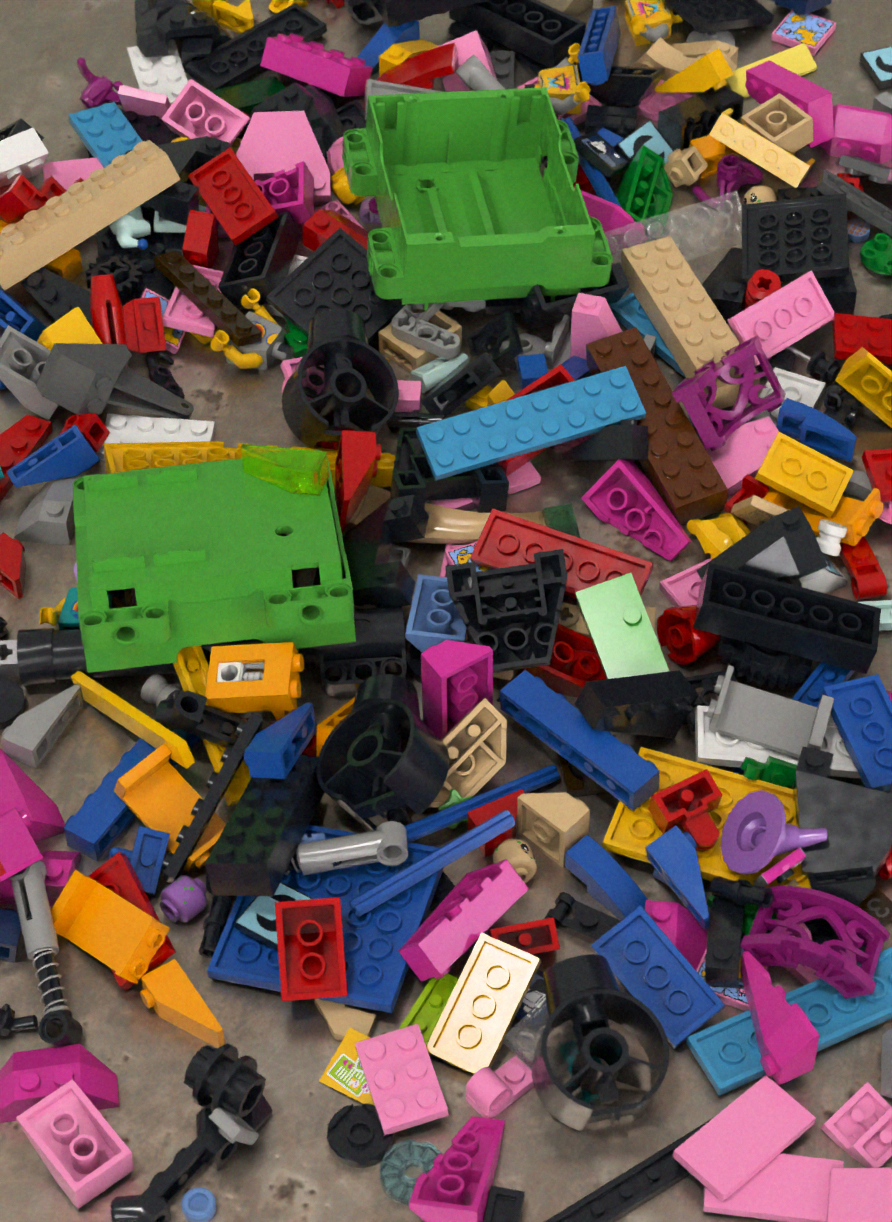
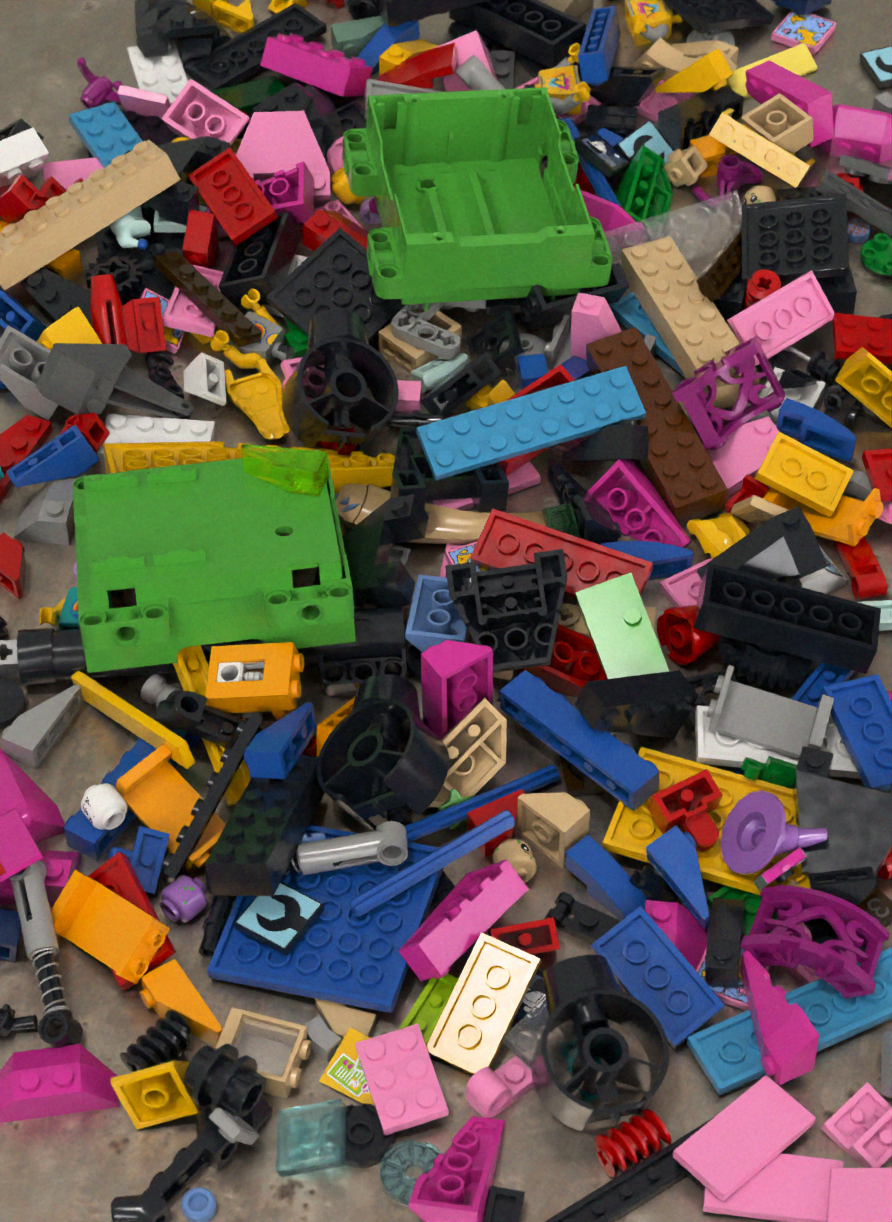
bright pink slope [16,1079,134,1209] -> none
red slope [275,897,348,1001] -> none
red slope [335,430,381,533] -> none
black pin [710,877,774,908] -> none
white wheel [816,519,848,556] -> none
none -> white head [80,783,127,830]
none -> yellow slope [110,1061,200,1130]
none -> black piece [120,1010,192,1072]
none -> white slope [183,352,226,406]
none -> window [216,1007,312,1099]
none -> yellow animal [224,358,291,440]
none -> clear light blue plate [276,1099,346,1177]
none -> light grey piece [302,1016,341,1062]
none -> sand green slope [331,16,385,59]
none -> black wedge [547,459,621,545]
none -> red piece [594,1109,672,1177]
none -> blue slope [601,541,693,581]
none -> black plate [629,865,682,904]
none -> dark brown plate [696,226,742,302]
none -> black slope [779,368,818,389]

